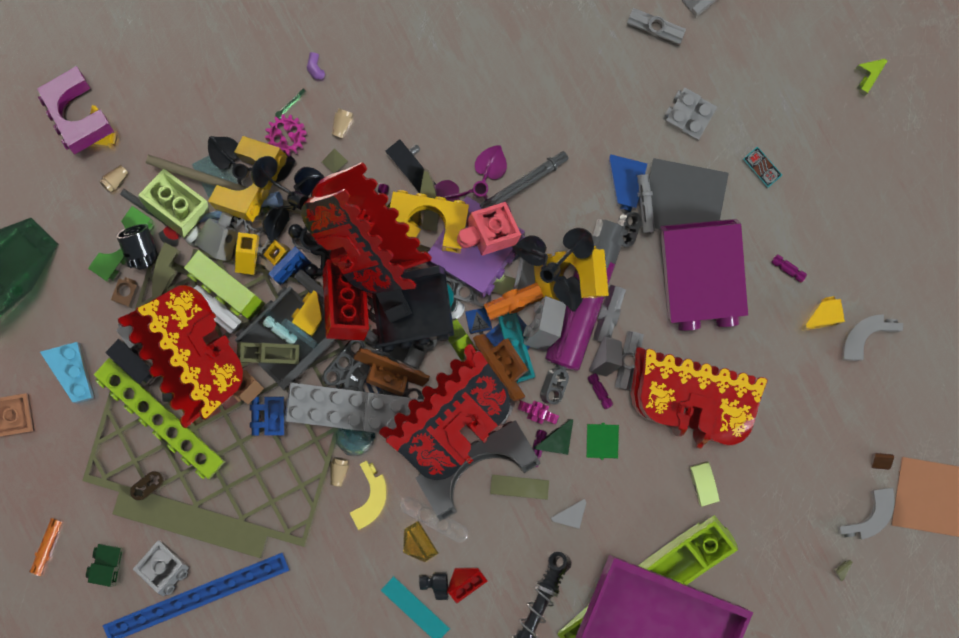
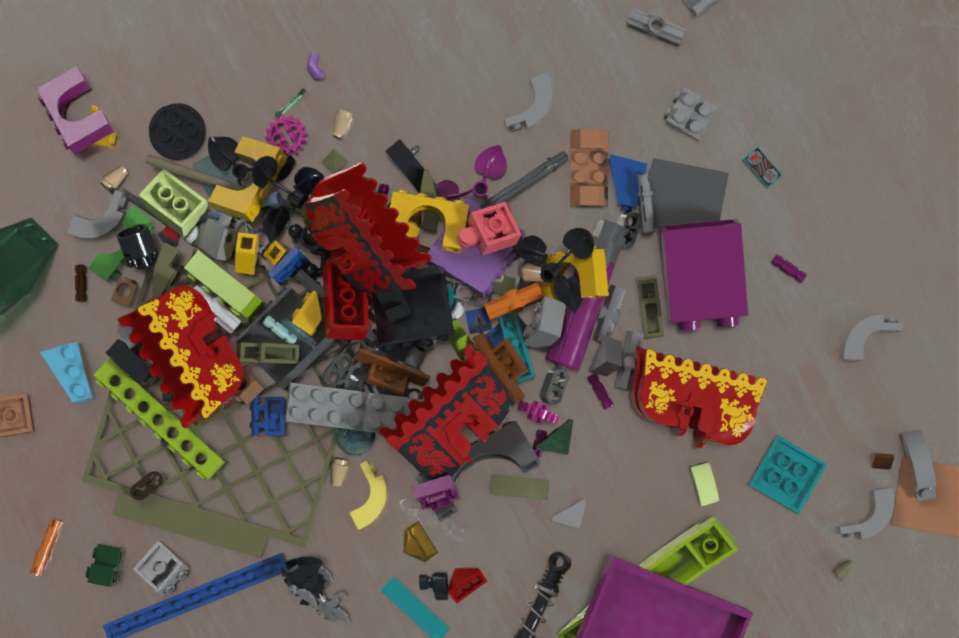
green piece [586,423,619,460] -> none
yellow slope [801,296,845,331] -> none
lime slope [856,59,887,96] -> none
none -> light grey arch [67,189,126,238]
none -> reddish brown axle [75,264,86,302]
none -> black tile [149,103,206,160]
none -> helmet [281,556,350,624]
none -> magenta brick [412,475,460,511]
none -> light grey arch [504,72,553,130]
none -> tan cone [520,263,543,282]
none -> nougat piece [570,129,609,207]
none -> olive slope [636,275,664,338]
none -> teal plate [748,435,828,514]
none -> light grey arch [902,429,937,501]

